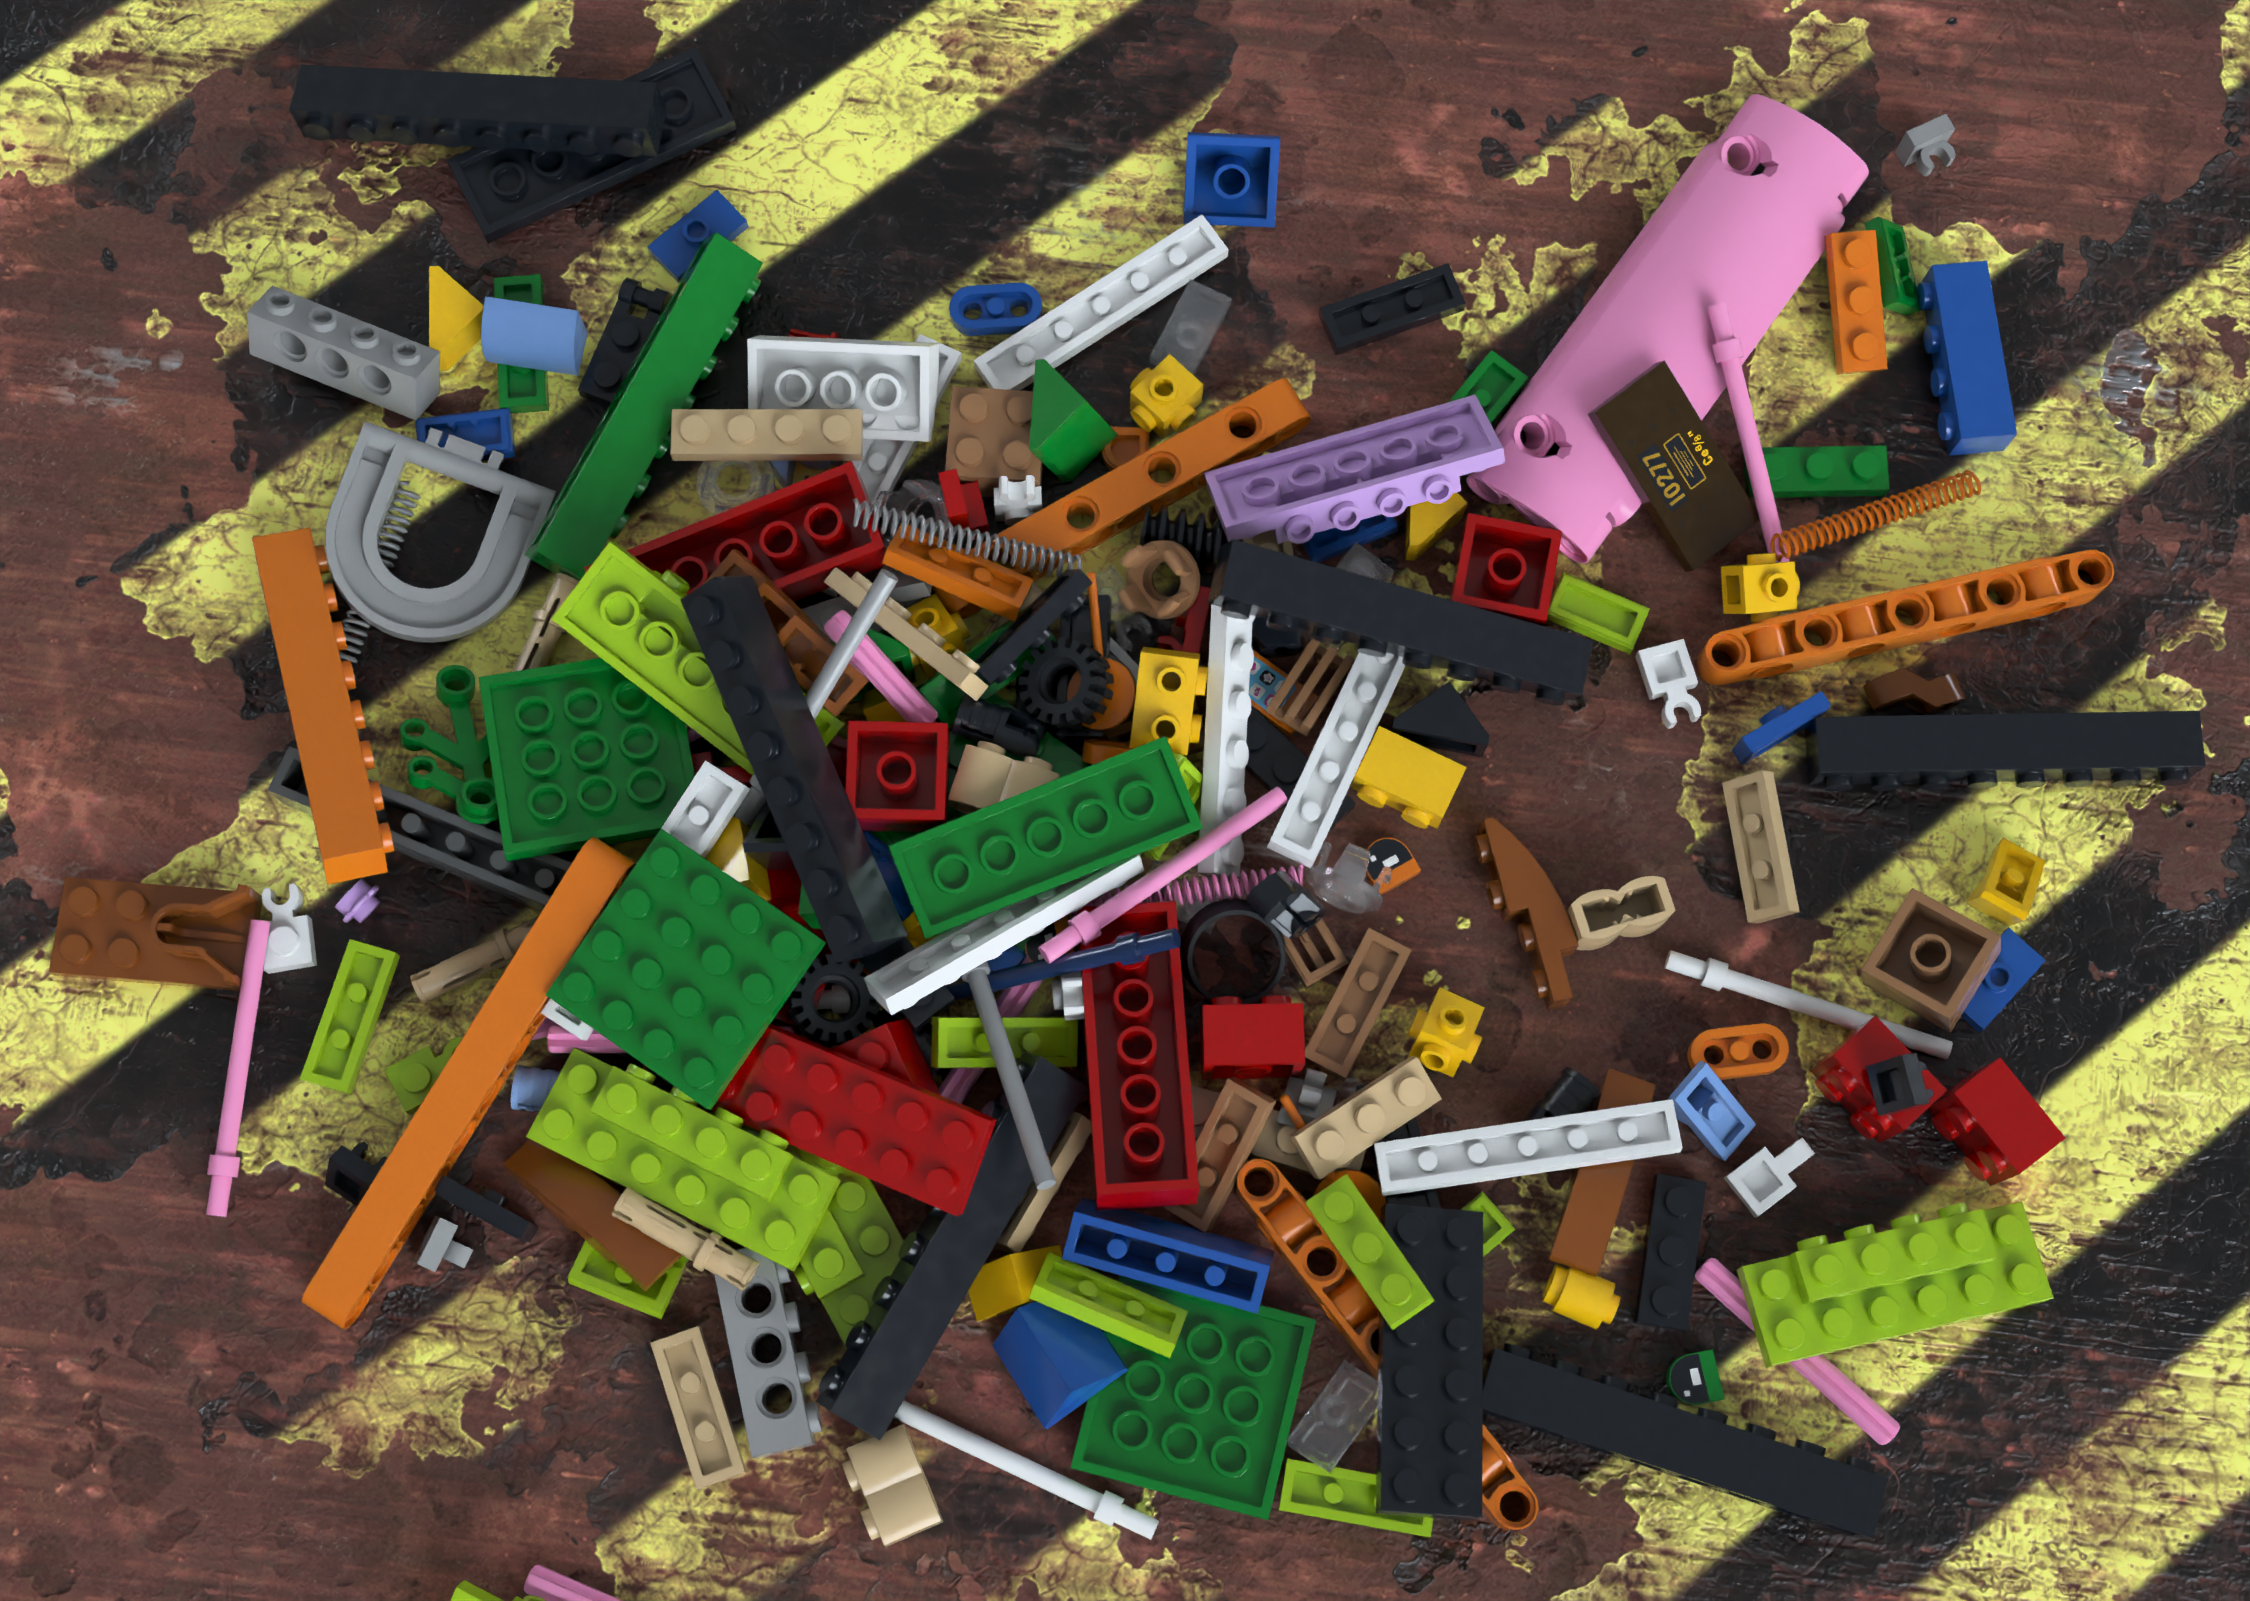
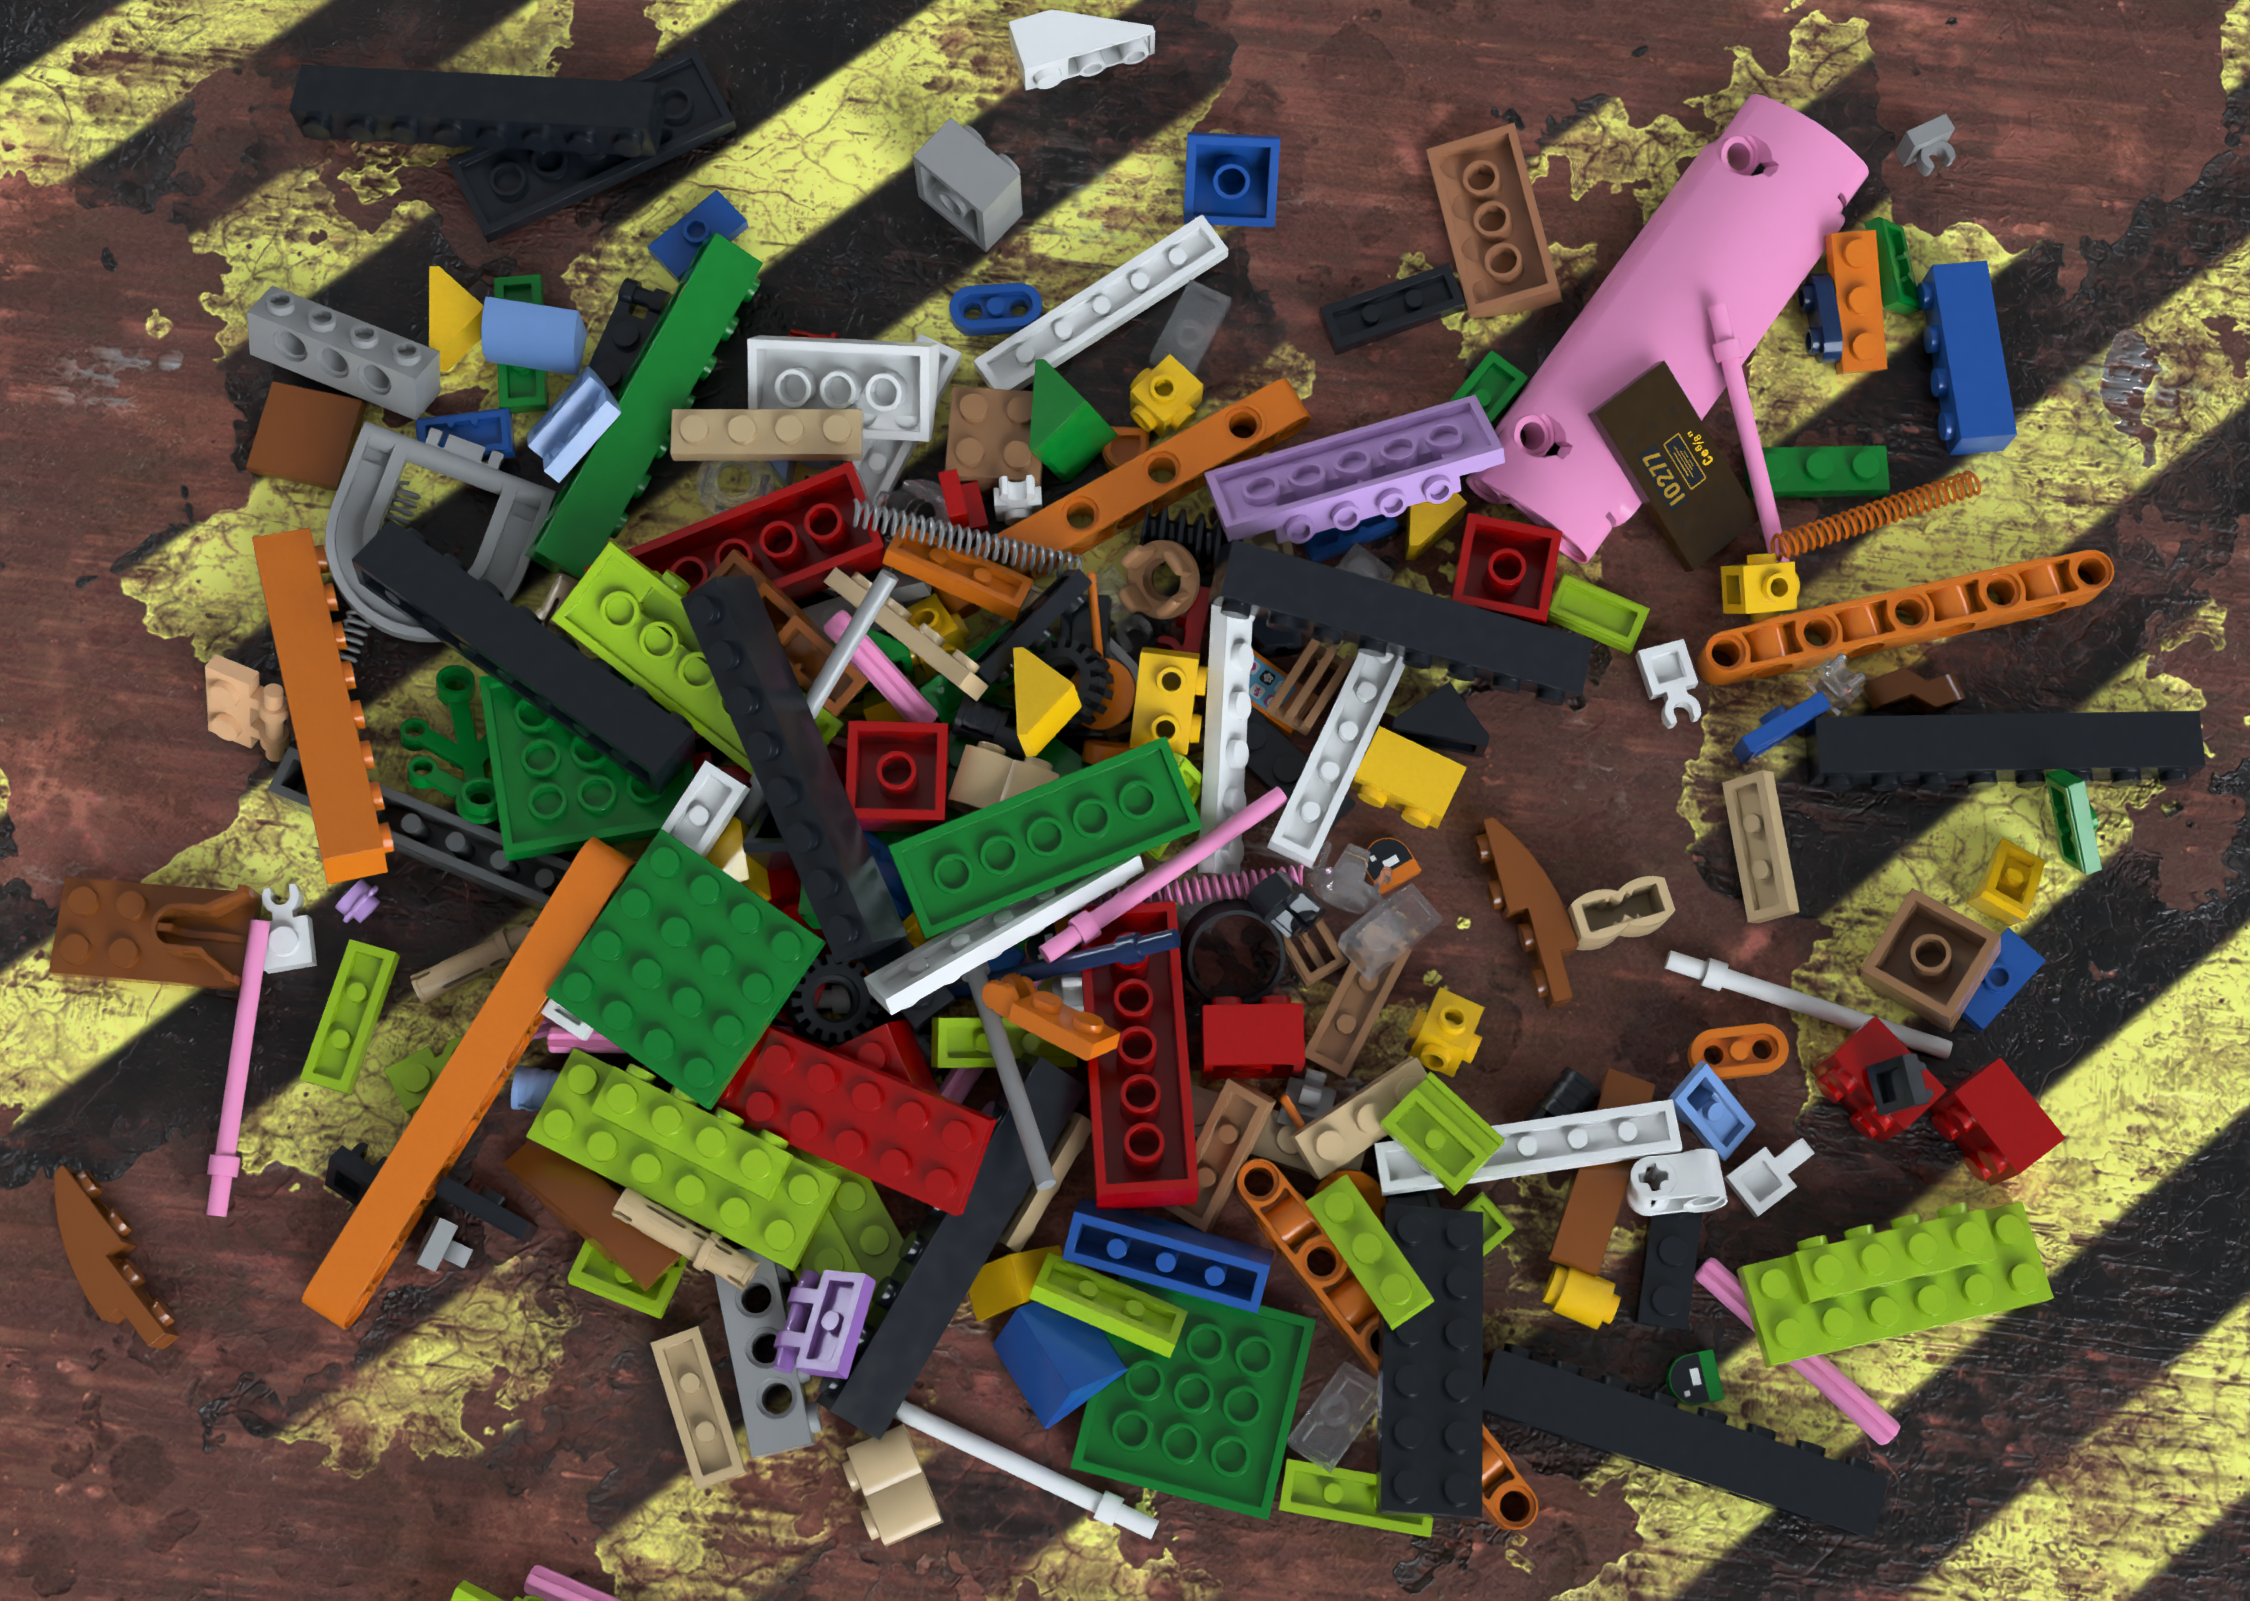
none -> dark orange slope [54,1165,180,1350]
none -> light nougat plate [205,654,290,762]
none -> dark orange tile [246,381,366,491]
none -> black brick [352,520,697,795]
none -> light blue slope [526,365,621,483]
none -> medium lavender plate [772,1270,876,1379]
none -> light grey slope [913,117,1023,252]
none -> orange hinge [980,972,1121,1061]
none -> white slope [1009,9,1155,91]
none -> yellow slope [1013,647,1082,757]
none -> clear slope [1337,883,1444,982]
none -> lime plate [1380,1071,1505,1196]
none -> nougat slope [1426,122,1563,318]
none -> white piece [1626,1149,1728,1216]
none -> dark blue plate [1798,273,1843,364]
none -> clear plate [1805,653,1865,716]
none -> green plate [2045,768,2102,875]

